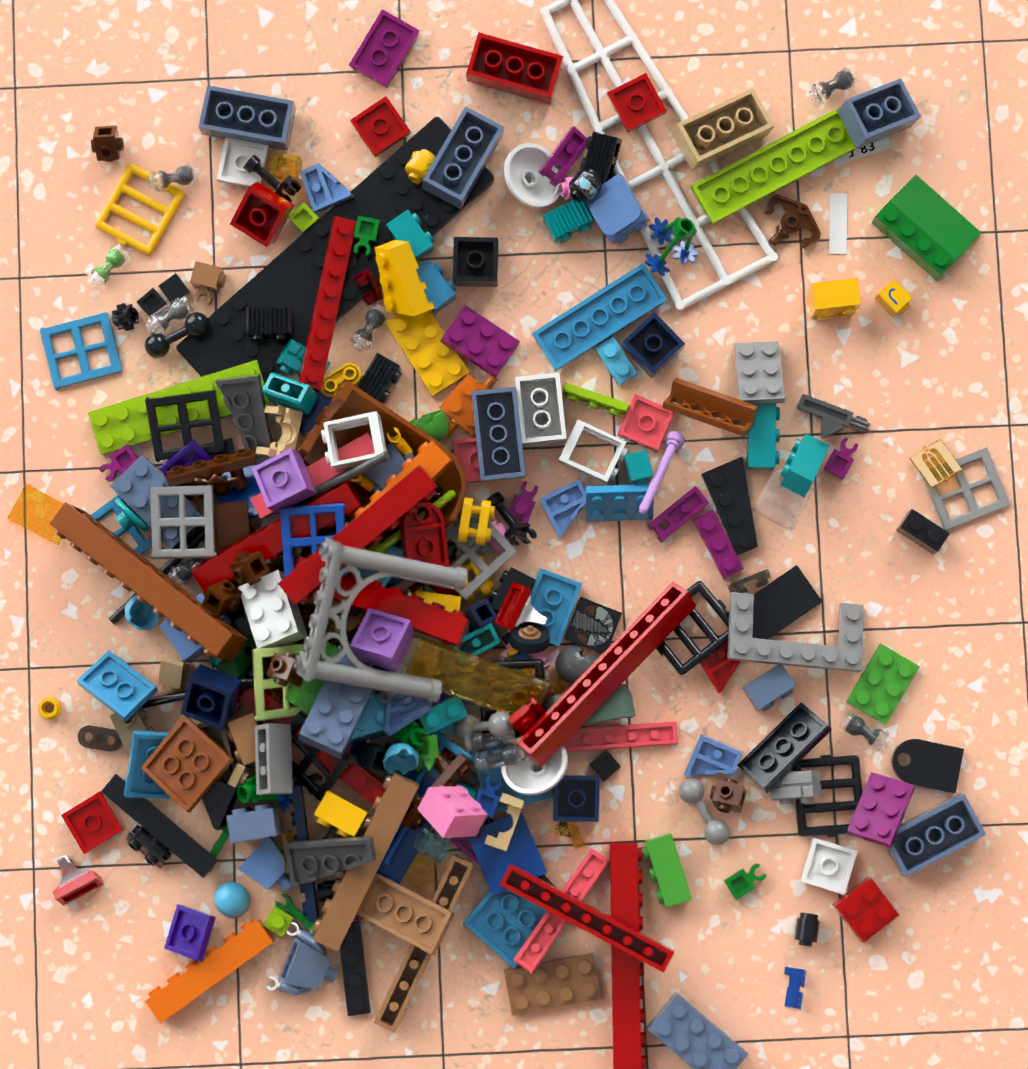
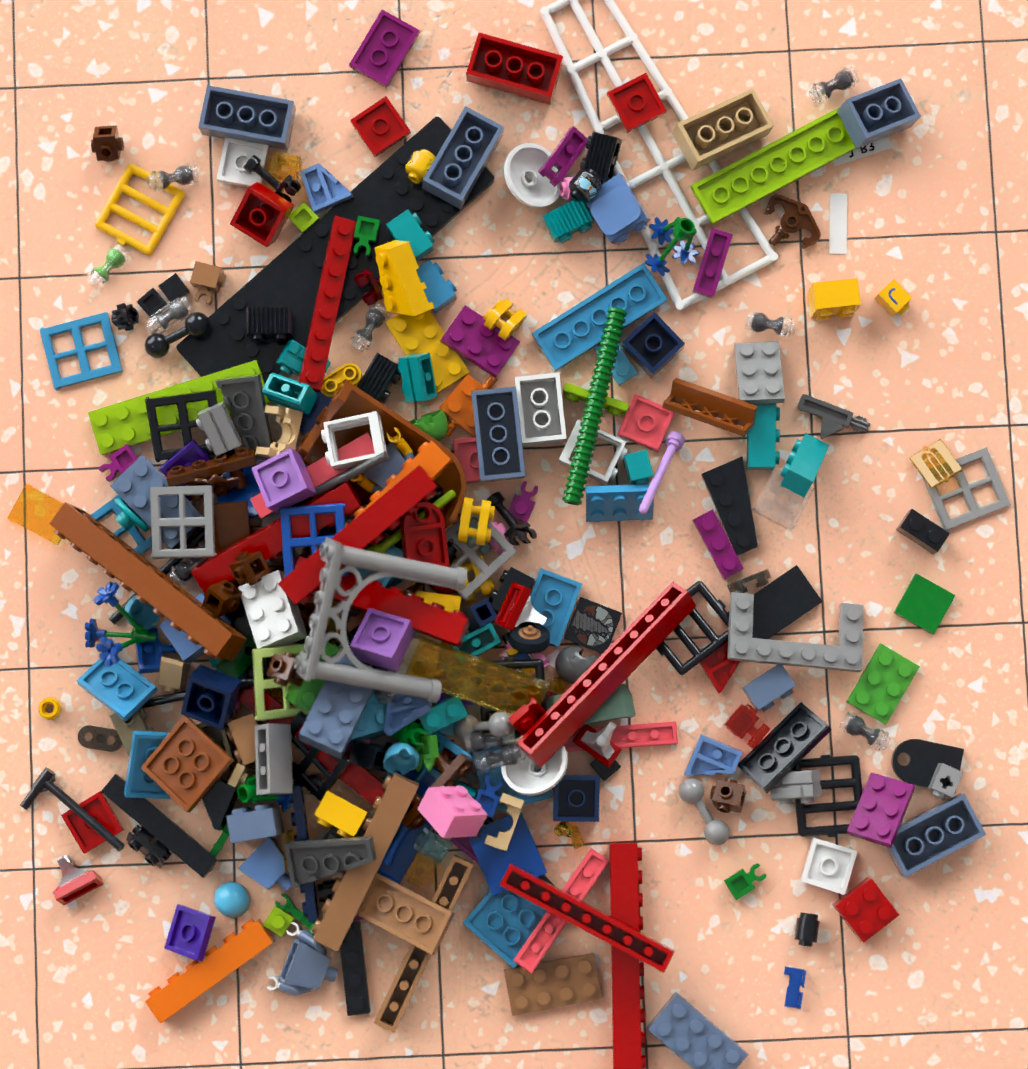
black brick [453,237,499,287] -> none
medium blue wing [539,479,586,538] -> none
bright green brick [642,833,692,908] -> none
magenta plate [647,486,709,543] -> none
magenta plate [823,437,858,480] -> none
green slope [871,175,981,281] -> none
none -> black bar [20,767,125,851]
none -> blue plant [85,581,156,667]
none -> blue plate [135,628,176,674]
none -> light grey brick [196,402,242,456]
none -> teal brick [398,353,437,402]
none -> yellow brick [483,298,528,341]
none -> green piece [562,307,627,505]
none -> piece [573,722,622,768]
none -> magenta plate [692,228,733,298]
none -> clear red brick [723,703,770,749]
none -> clear piece [745,310,796,338]
none -> green tile [893,573,956,635]
none -> light grey brick [928,763,963,800]

